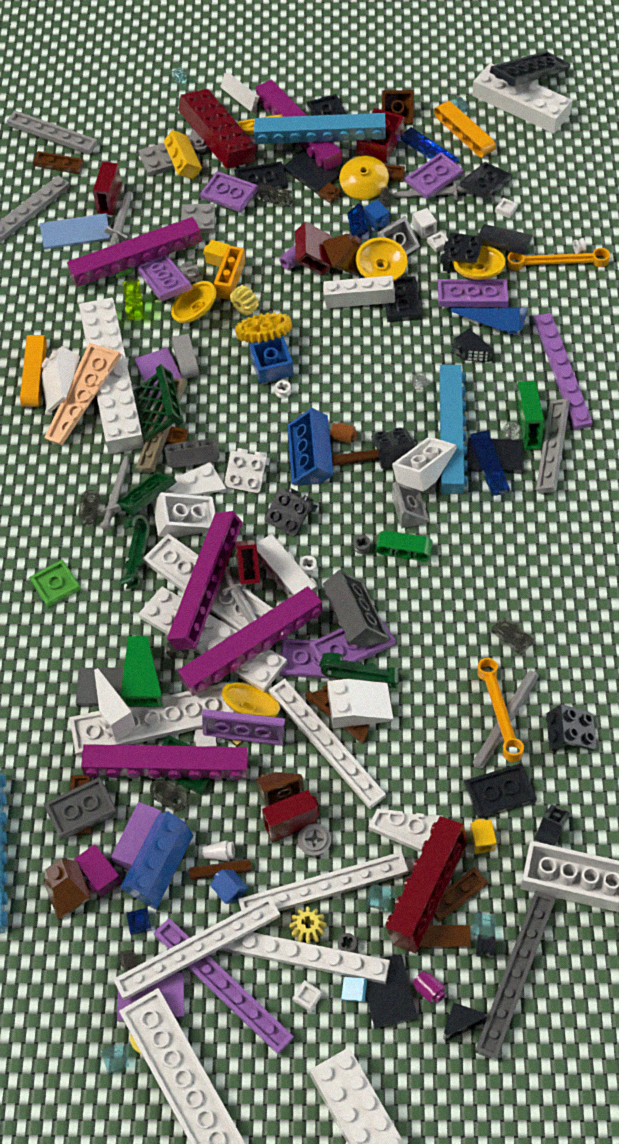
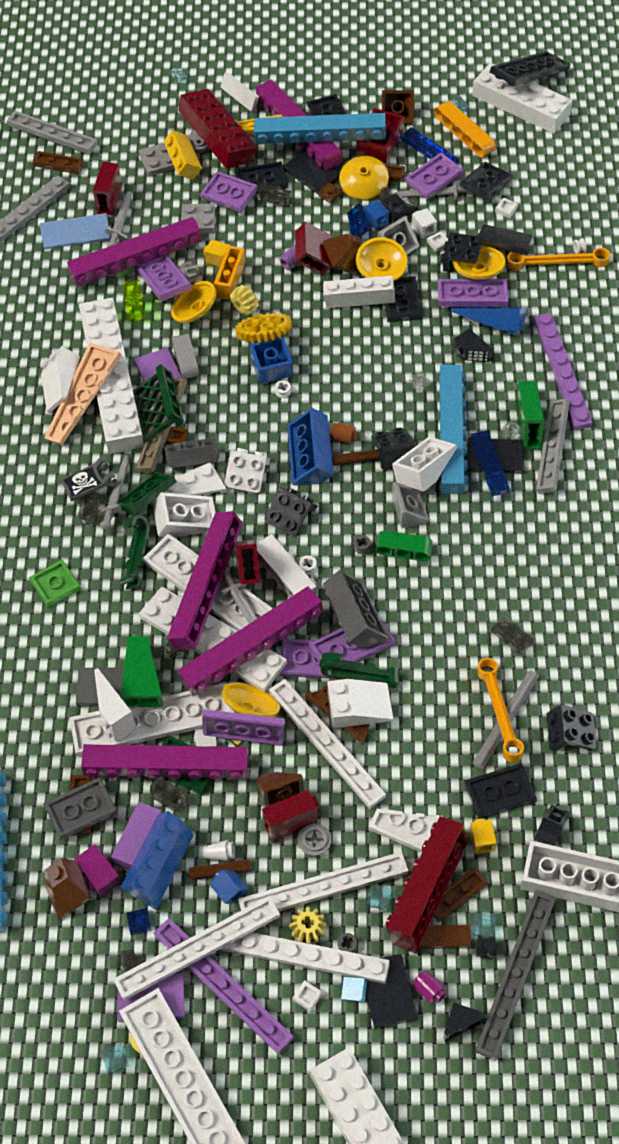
light orange beam [20,335,47,407] -> none
none -> flag [60,457,117,502]
none -> black slope [382,193,418,224]

